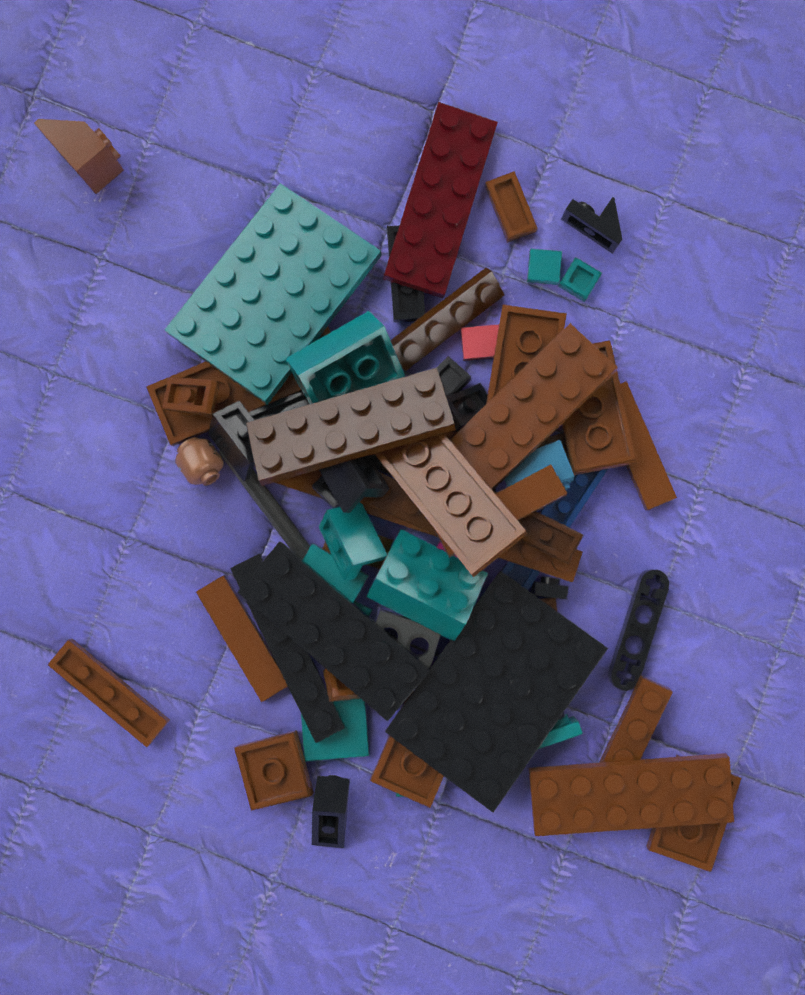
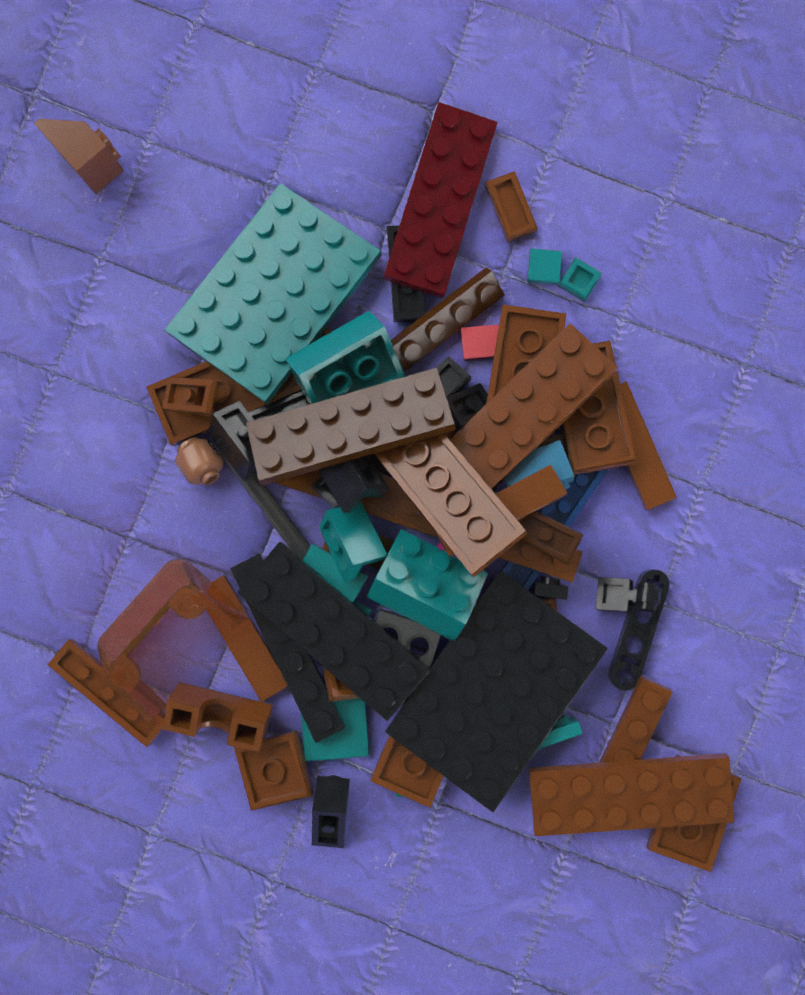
black slope [561,197,622,254] -> none
none -> clear orange windscreen [97,559,249,722]
none -> dark orange arch [163,682,273,753]
none -> black plate [596,577,661,613]

